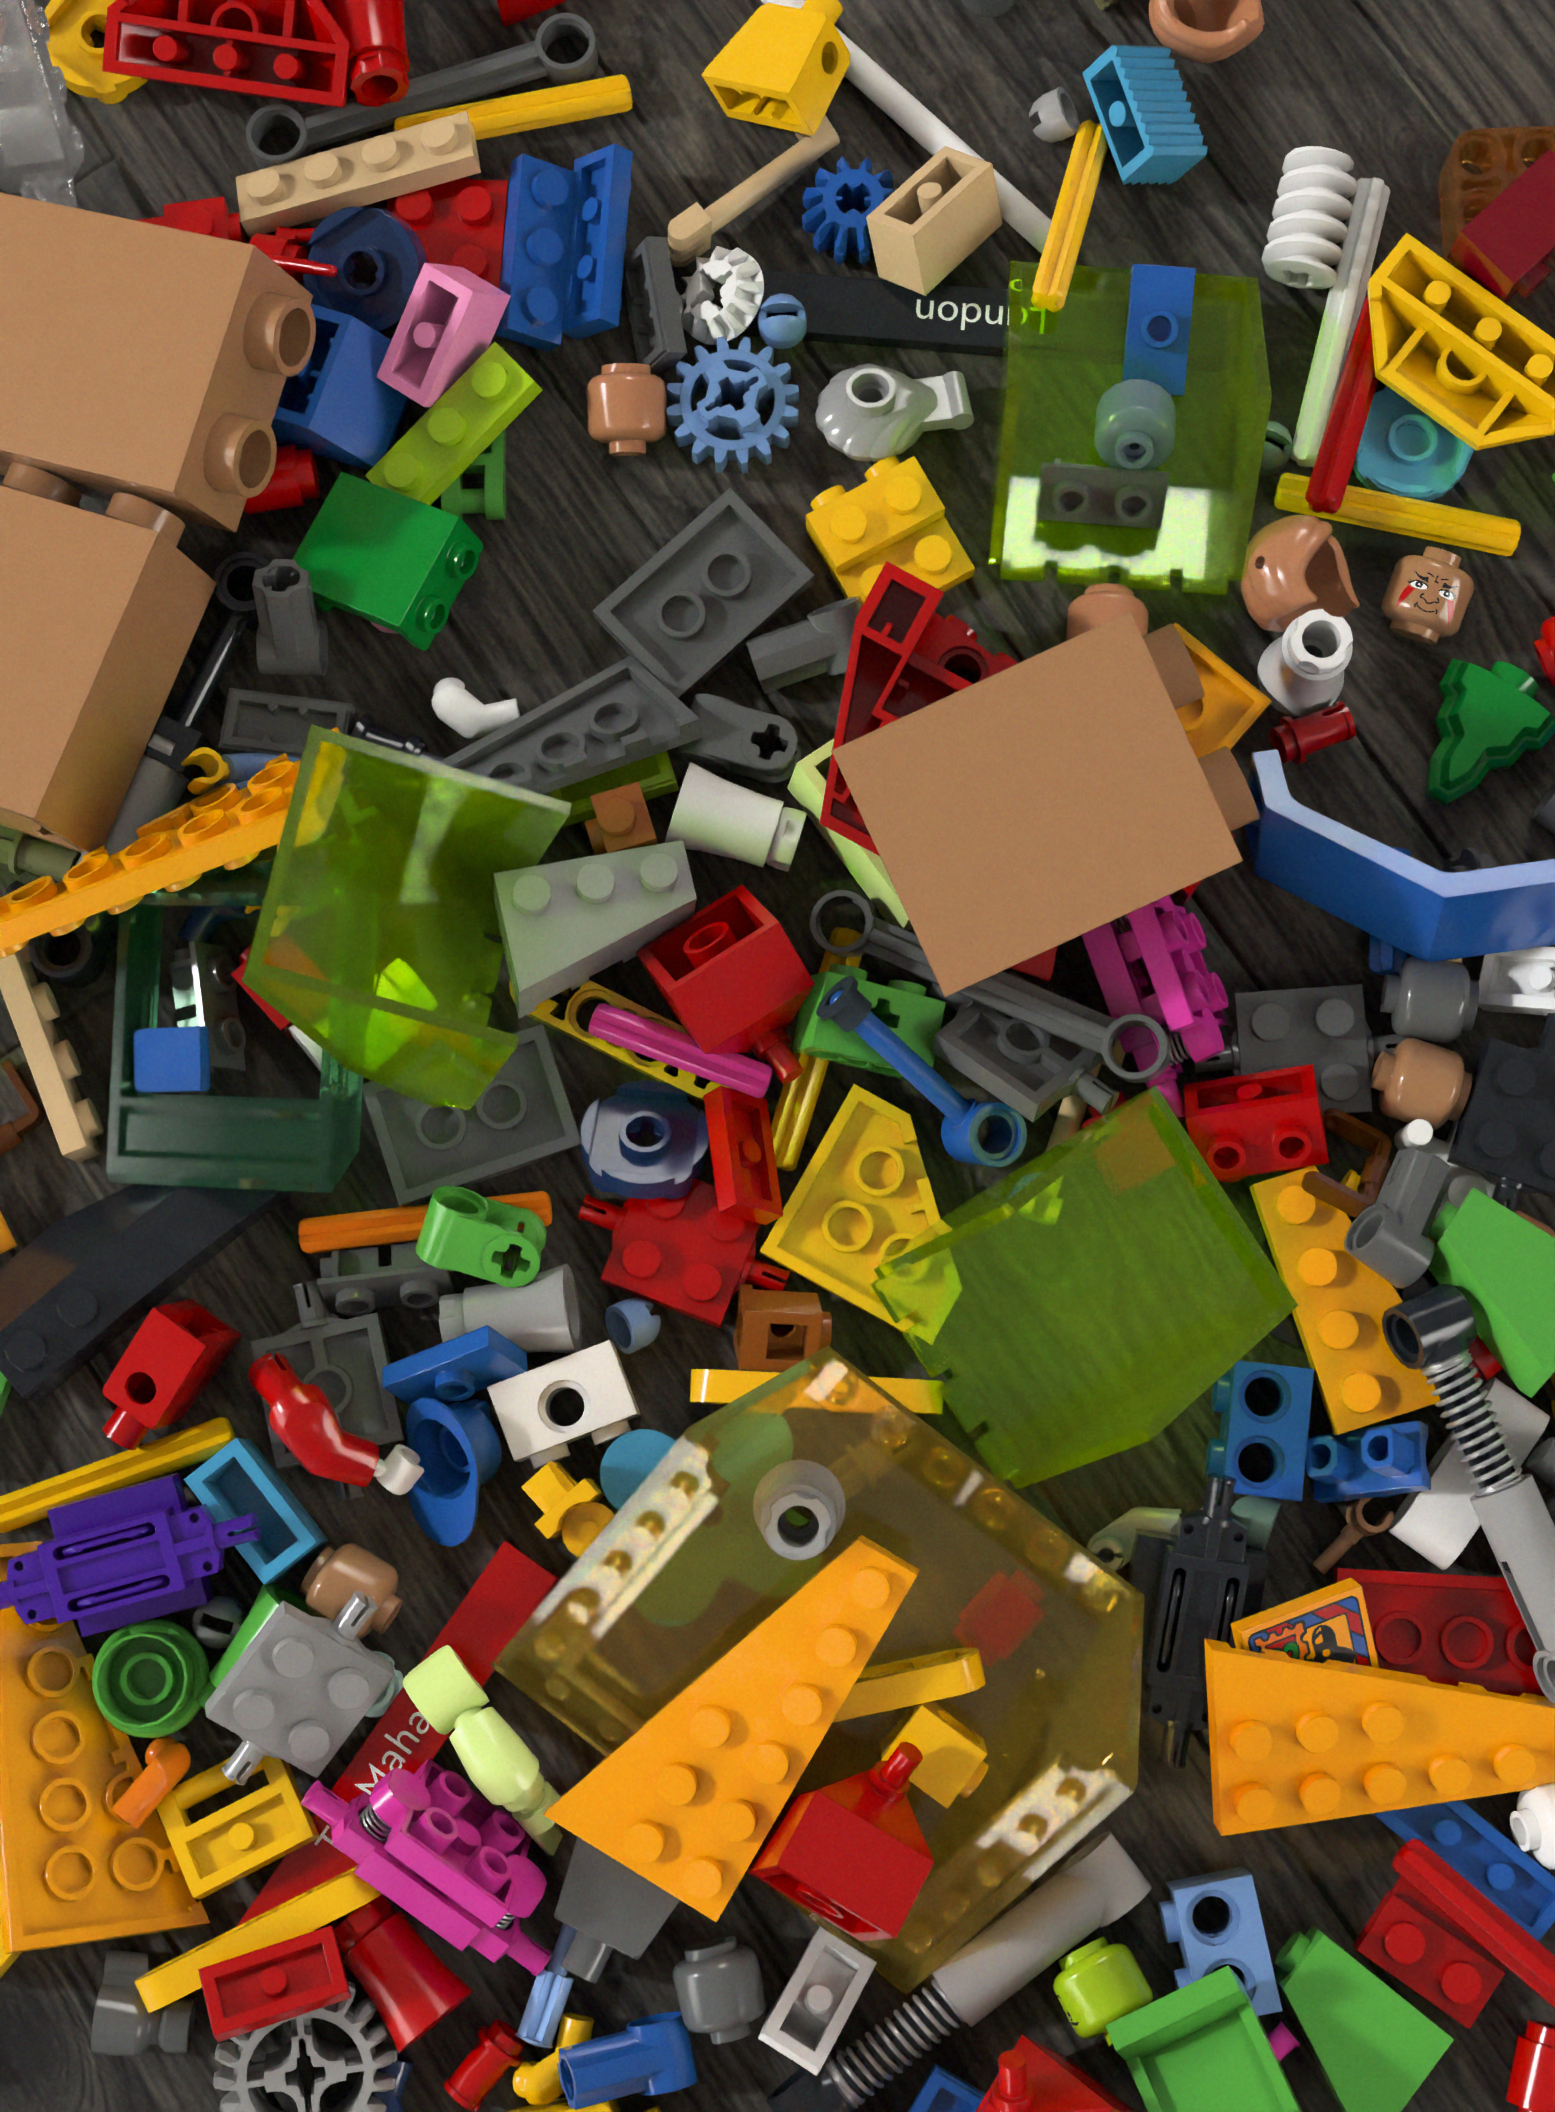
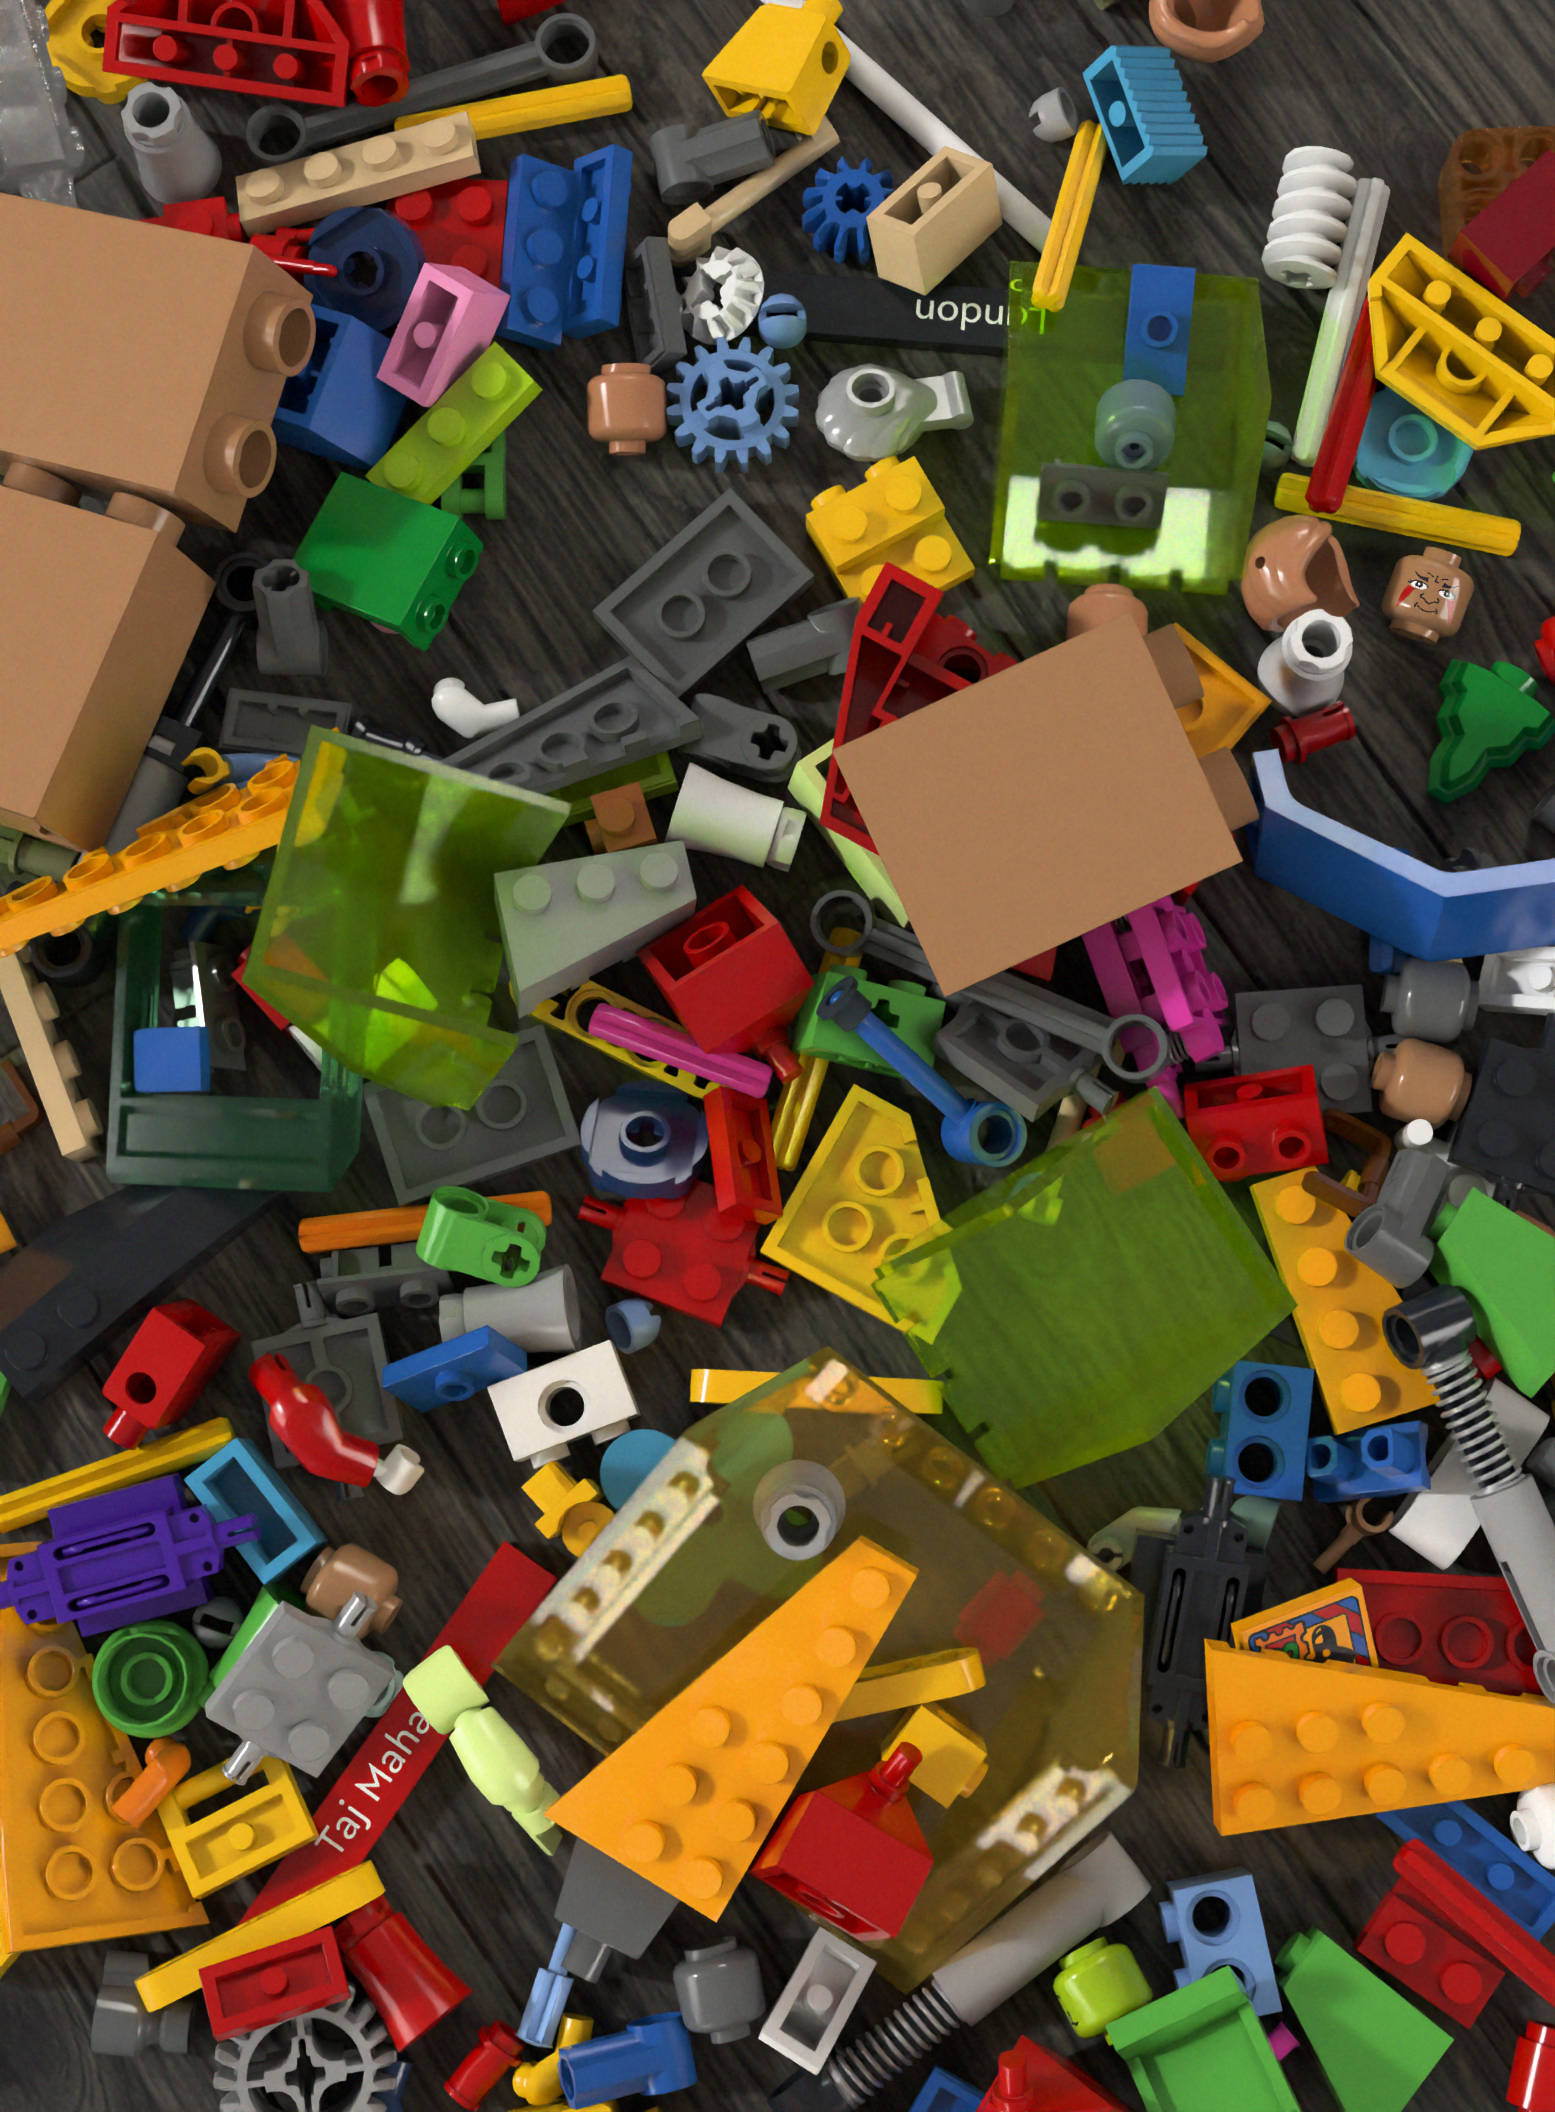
red brick [244,444,320,515] -> none
dark pink piece [300,1758,552,1976] -> none
blue piece [406,1397,502,1547] -> none
dark orange brick [733,1284,832,1374] -> none
none -> light grey plant [121,82,222,204]
none -> dark grey piece [649,109,777,206]

